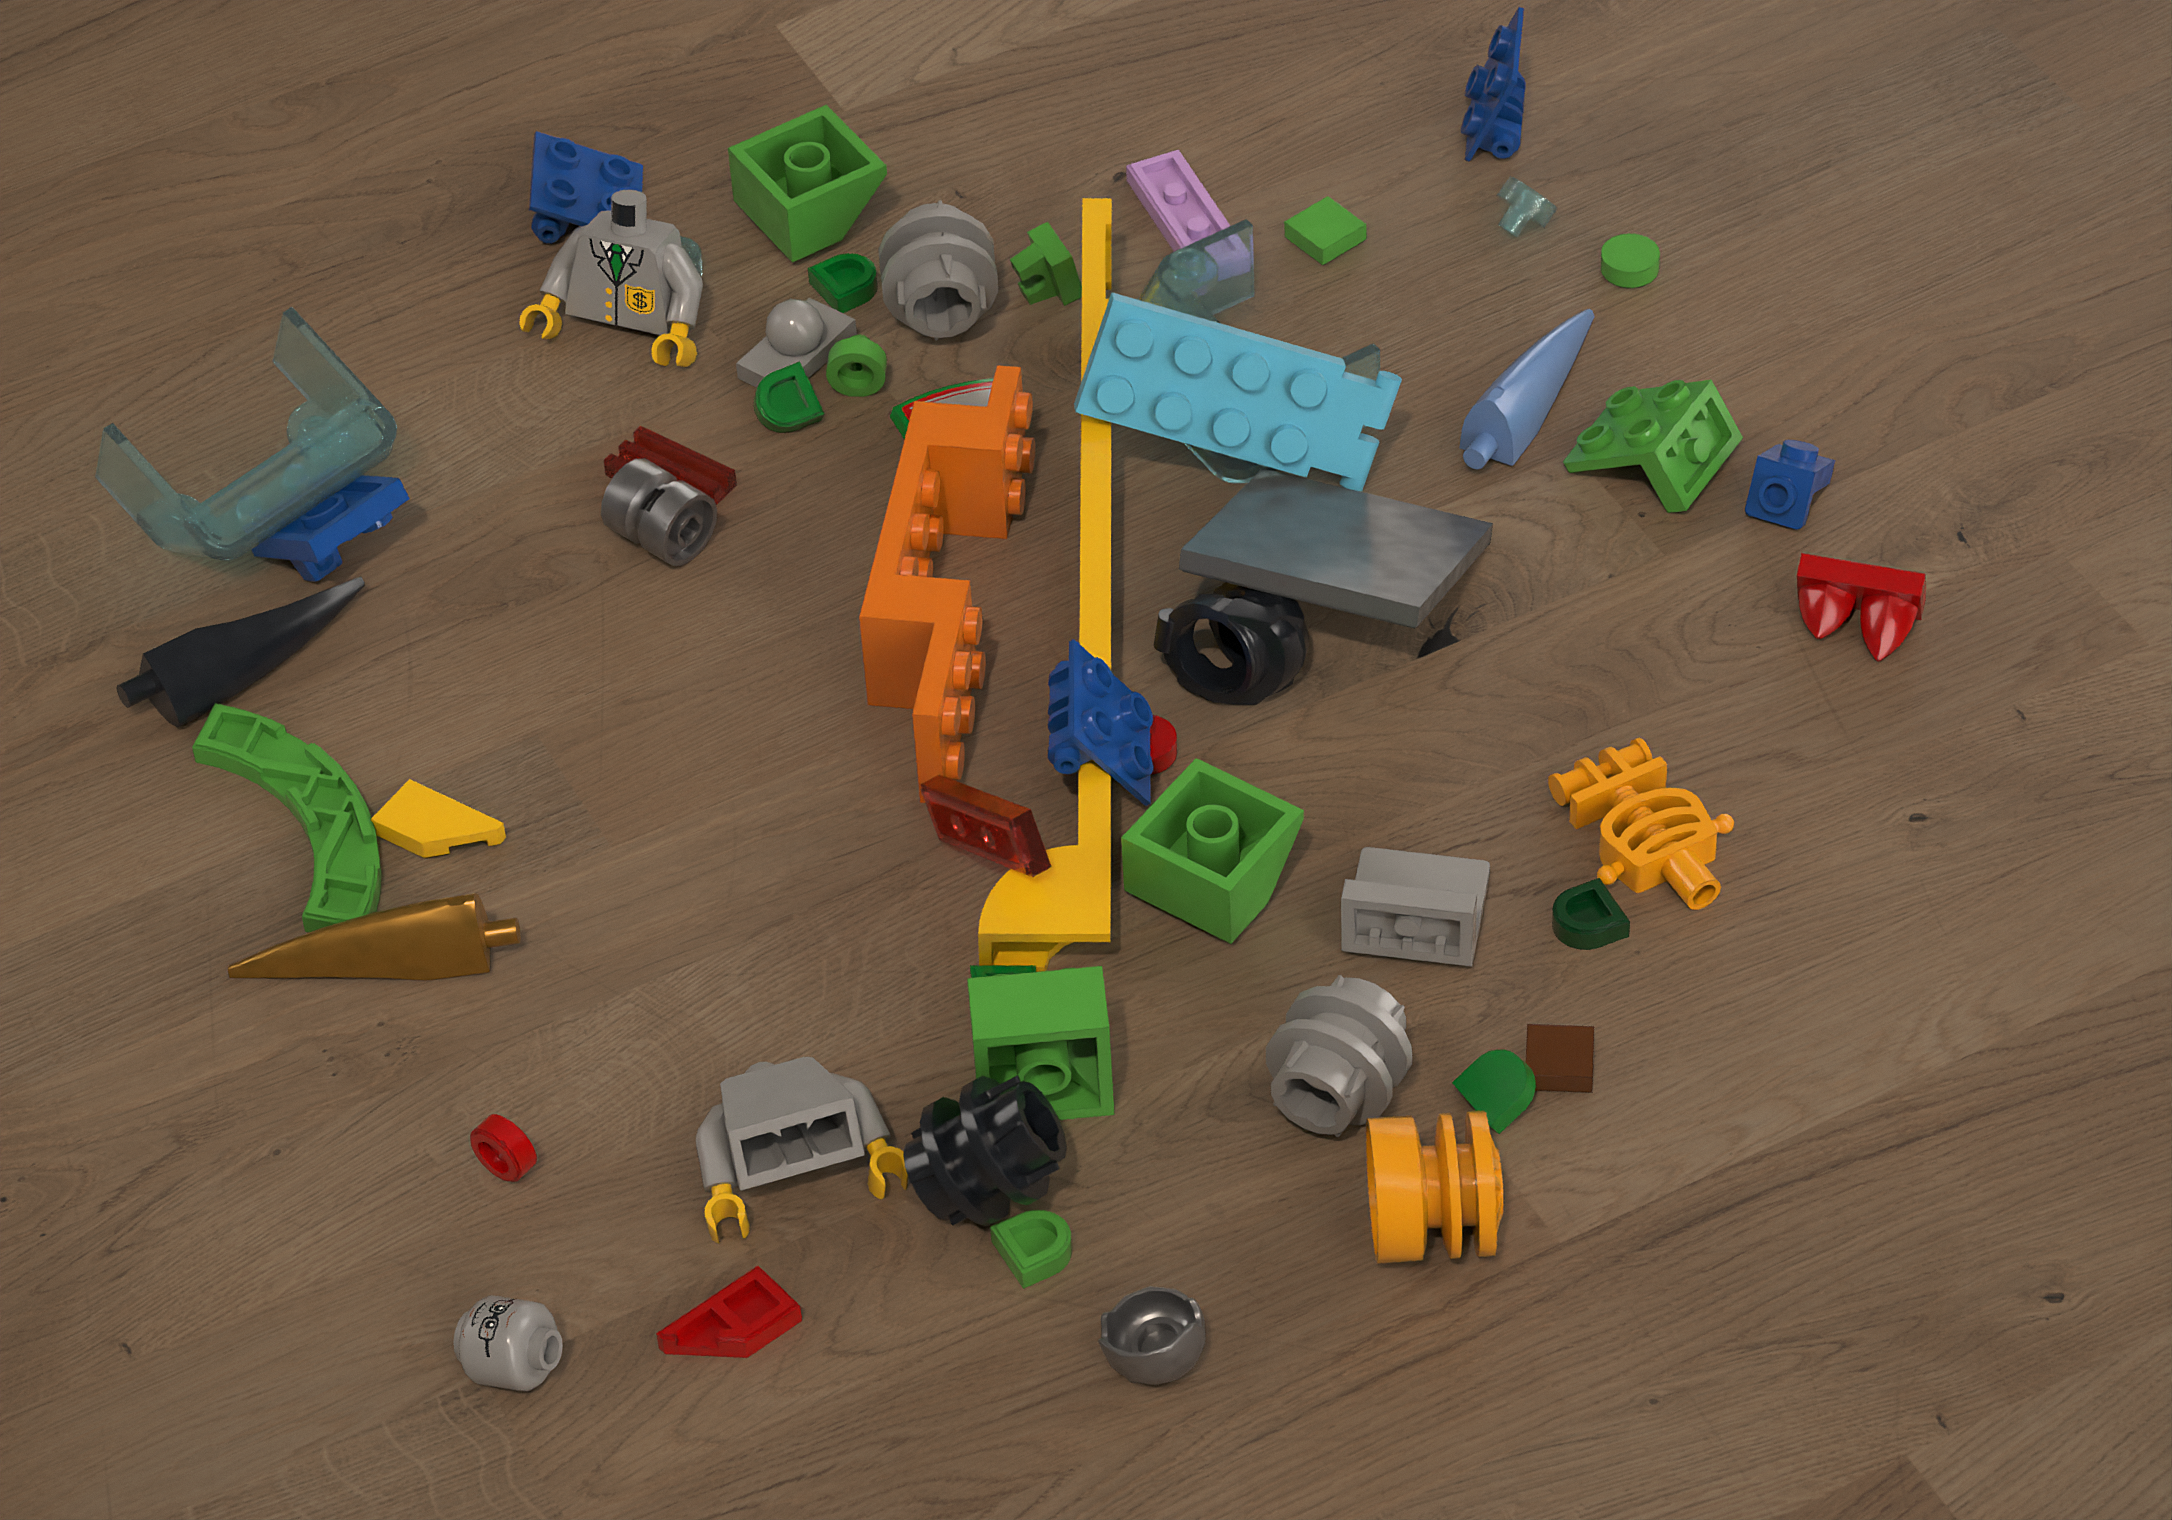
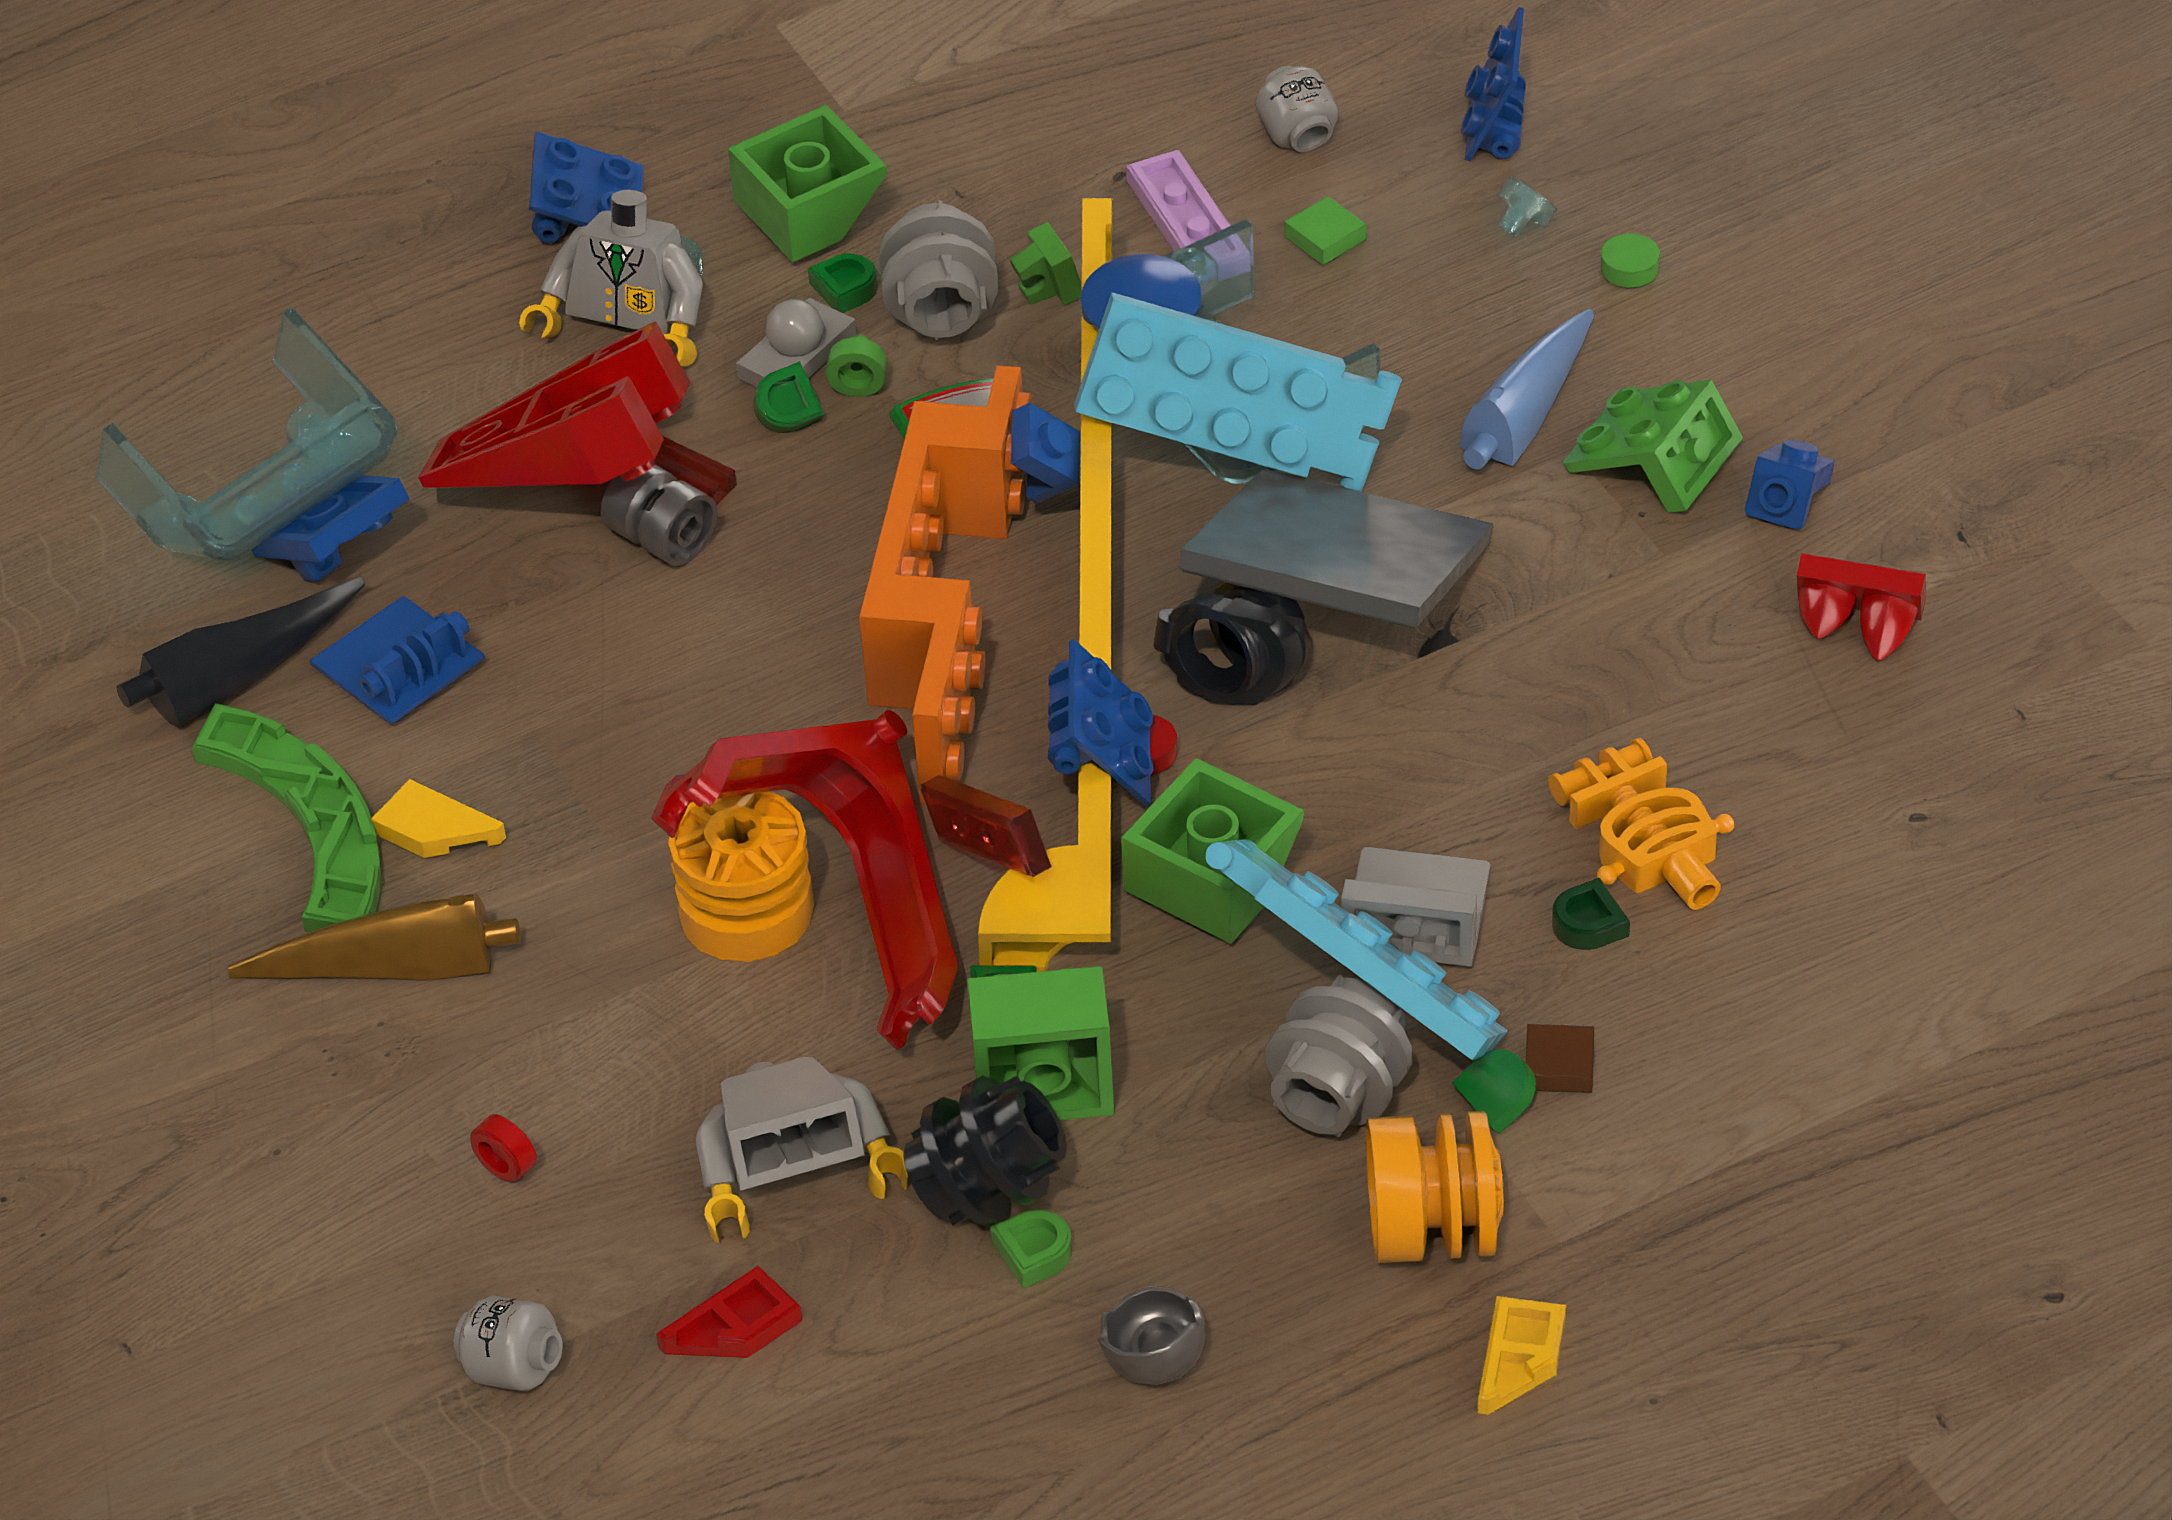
none -> blue hinge [310,595,485,724]
none -> red wedge [418,321,690,488]
none -> red piece [651,710,958,1050]
none -> light orange wheel [668,791,814,962]
none -> blue bracket [1011,403,1080,503]
none -> blue dish [1081,254,1201,329]
none -> medium azure hinge [1206,839,1508,1060]
none -> light grey head [1255,66,1339,152]
none -> yellow tile [1478,1296,1566,1415]

